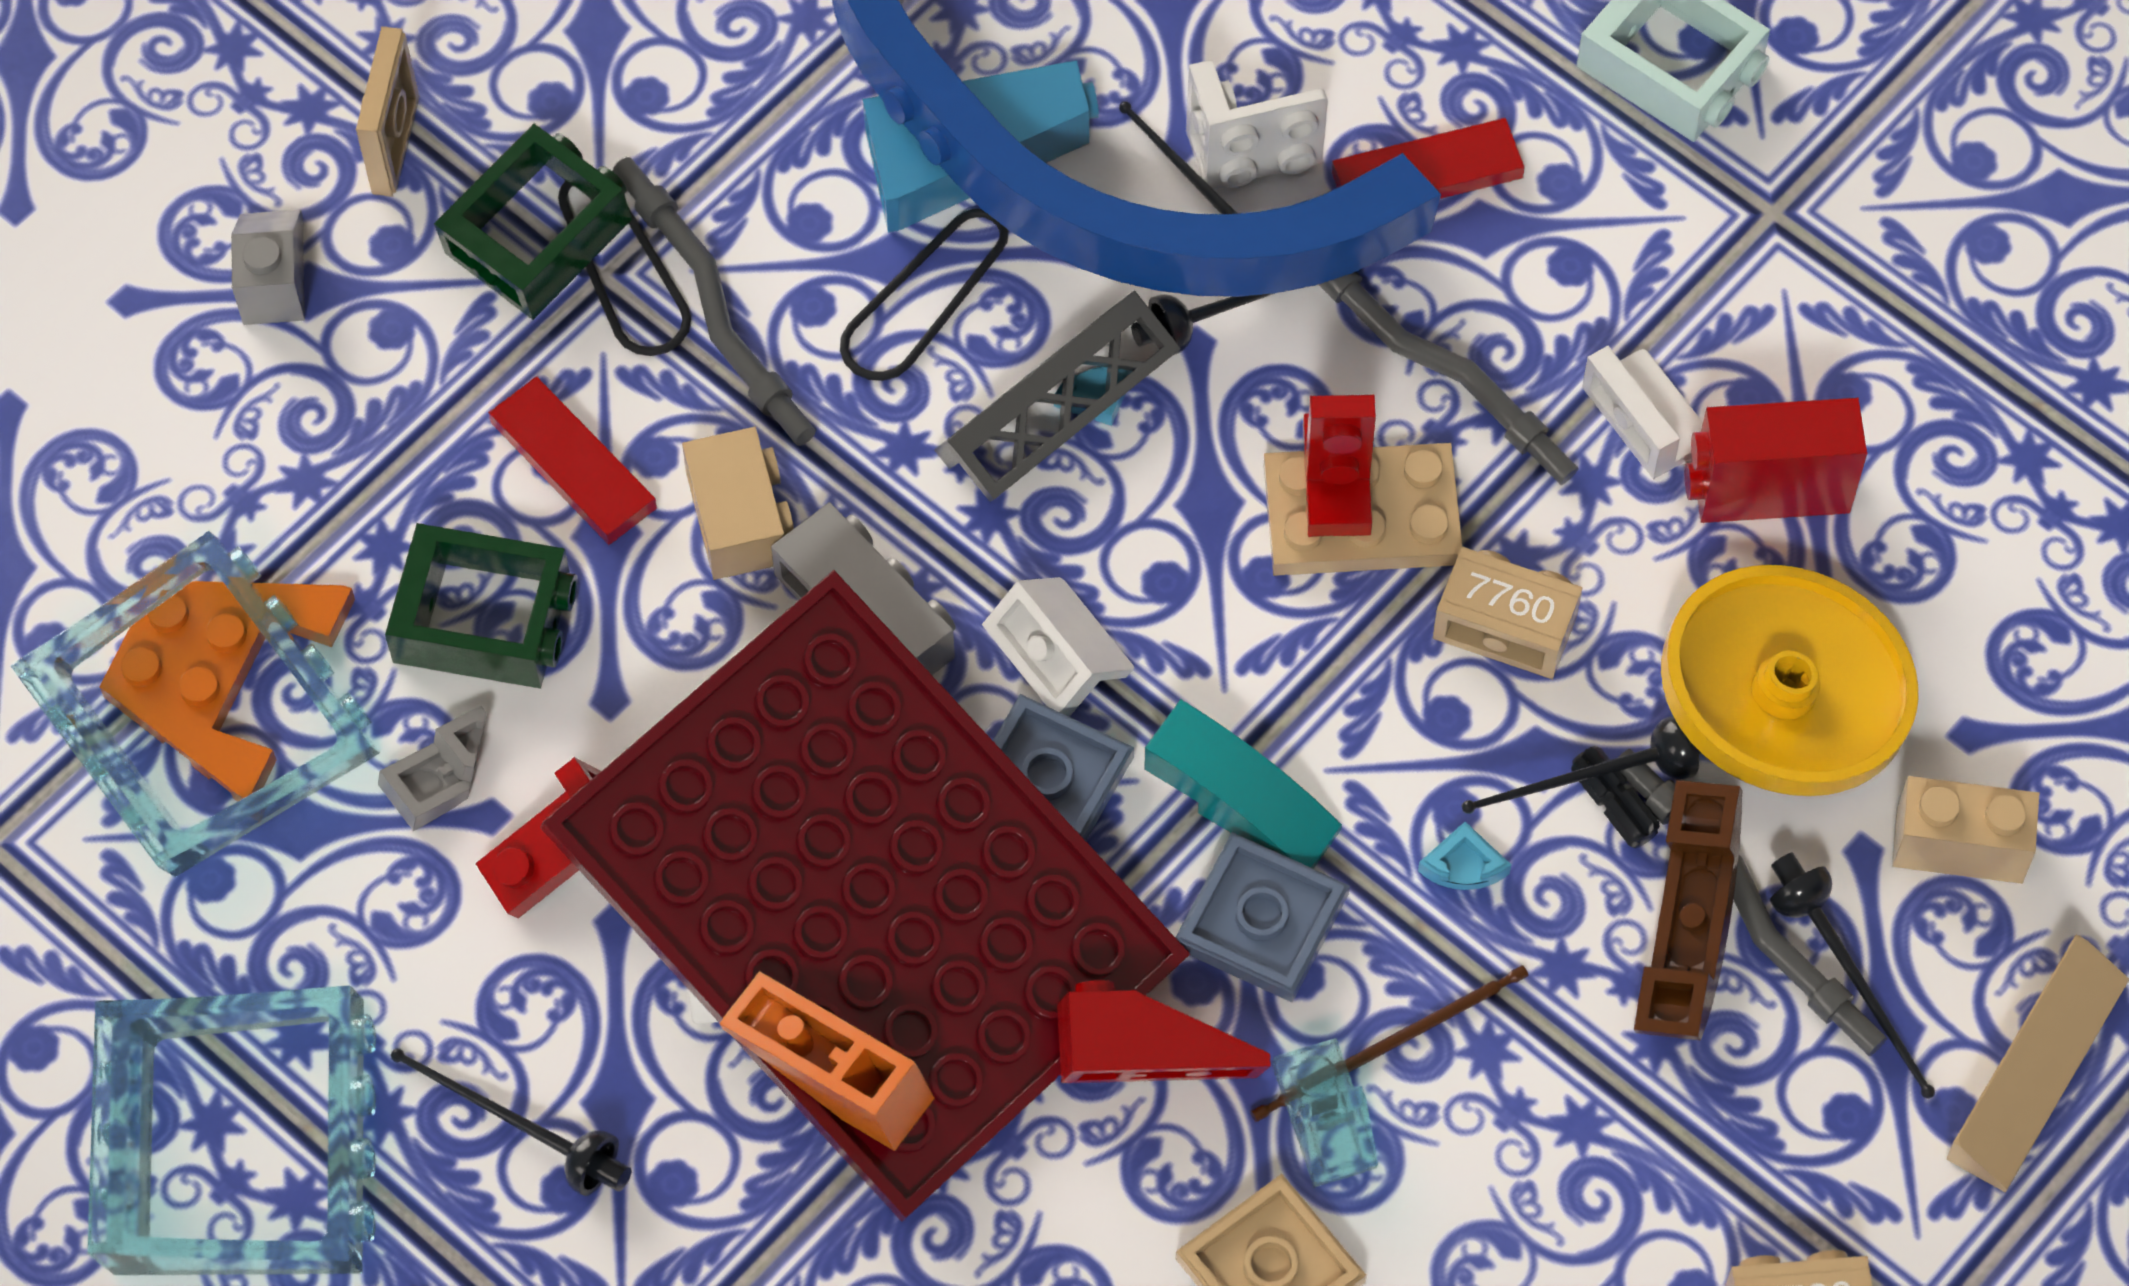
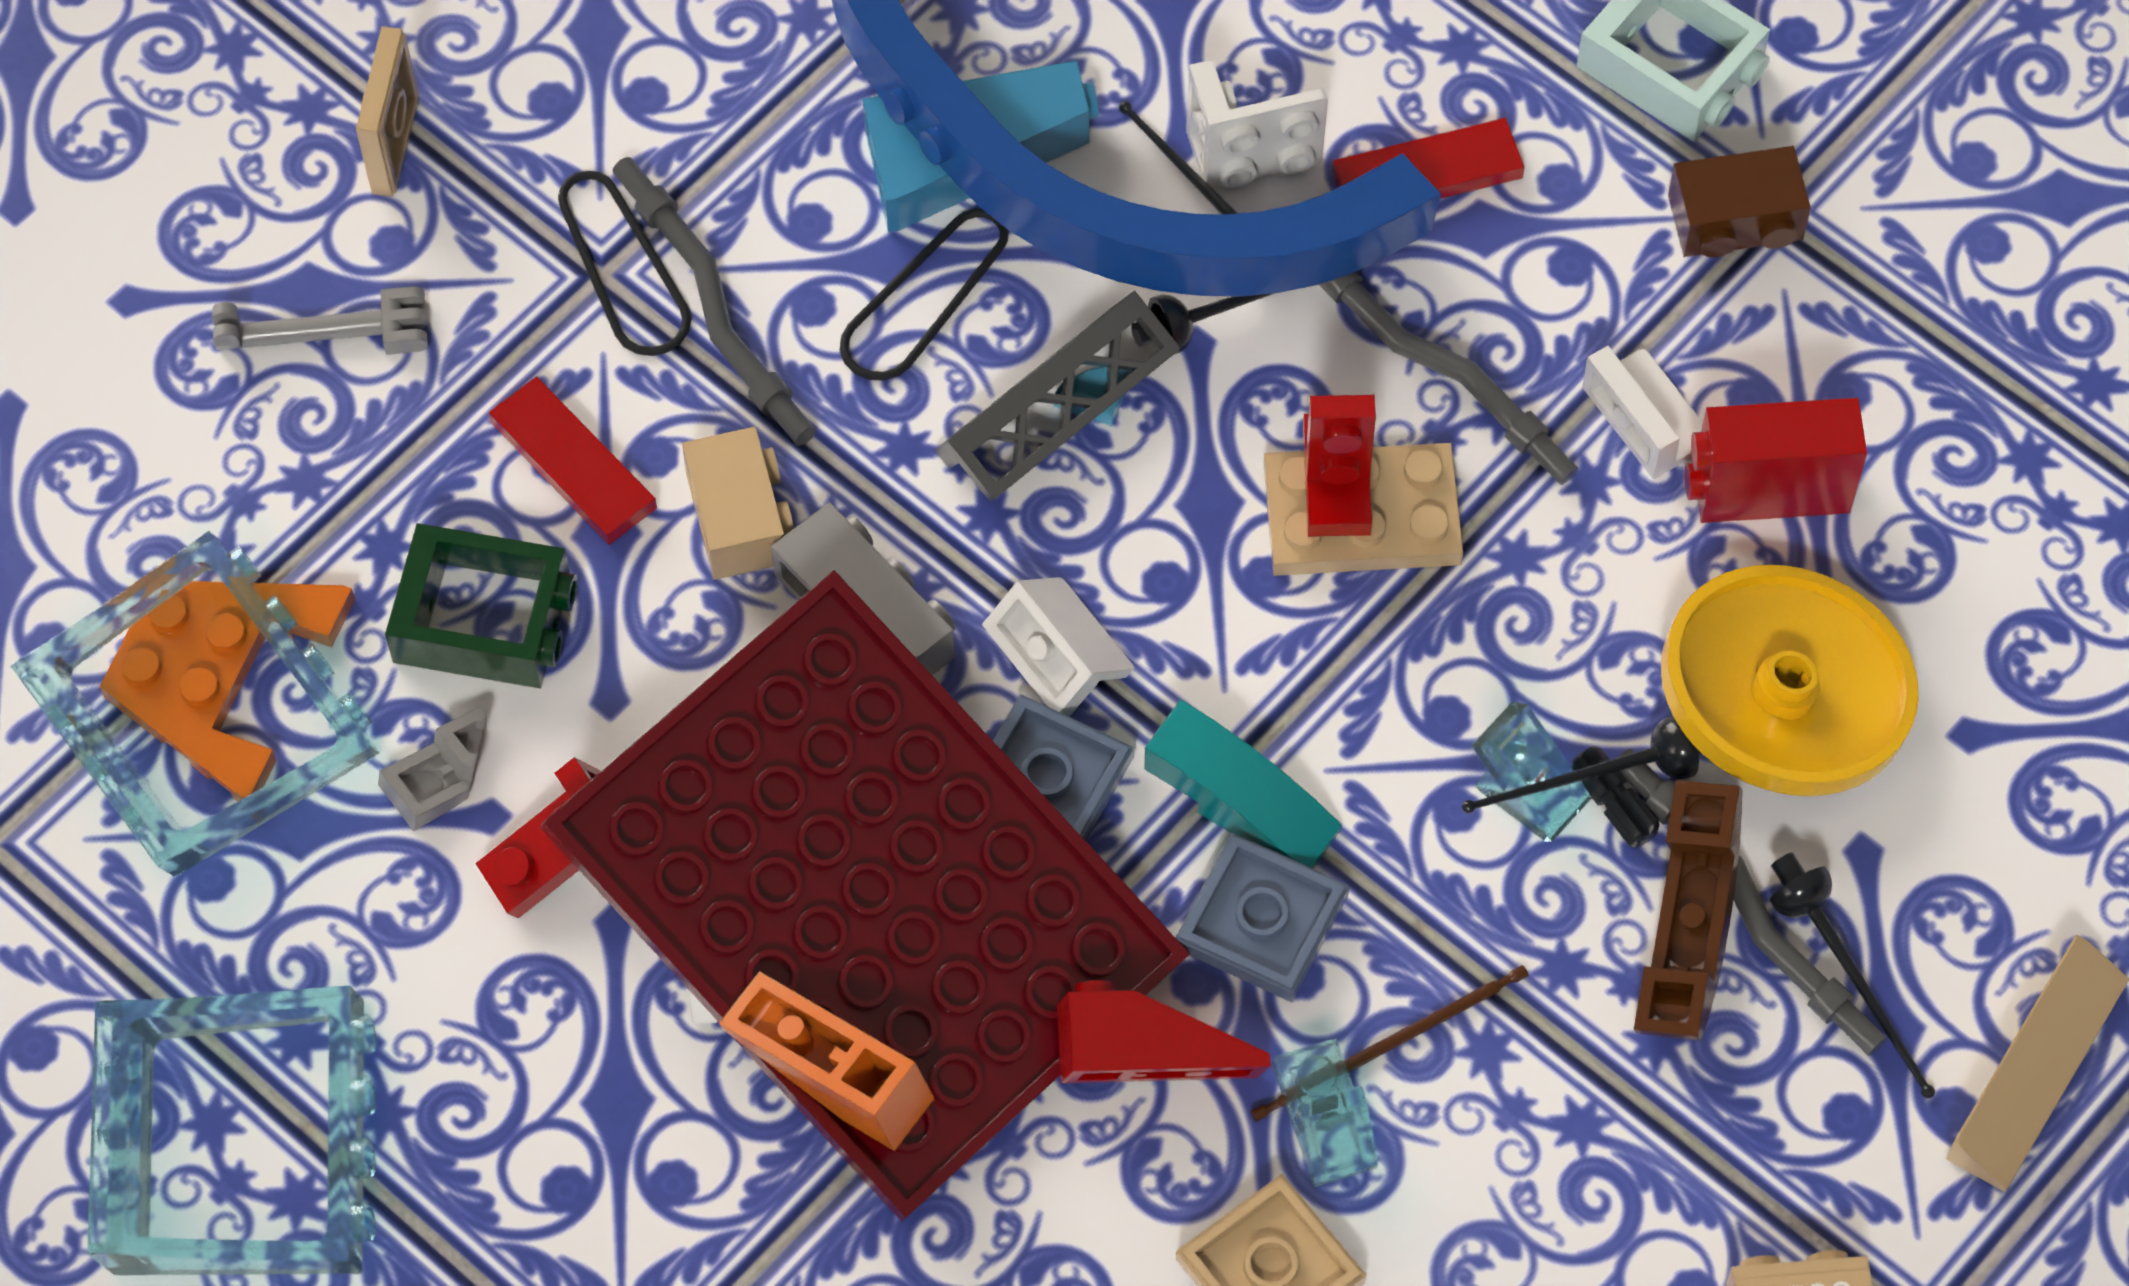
light grey slope [231,209,305,325] -> none
black sword [391,1048,632,1196] -> none
dark green window [434,123,632,320] -> none
medium azure tile [1418,822,1511,890] -> none
tan brick [1433,547,1583,680] -> none
tan brick [1892,776,2039,884] -> none
none -> light grey hinge [212,287,428,355]
none -> clear light blue slope [1471,701,1592,842]
none -> reddish brown brick [1668,146,1811,257]

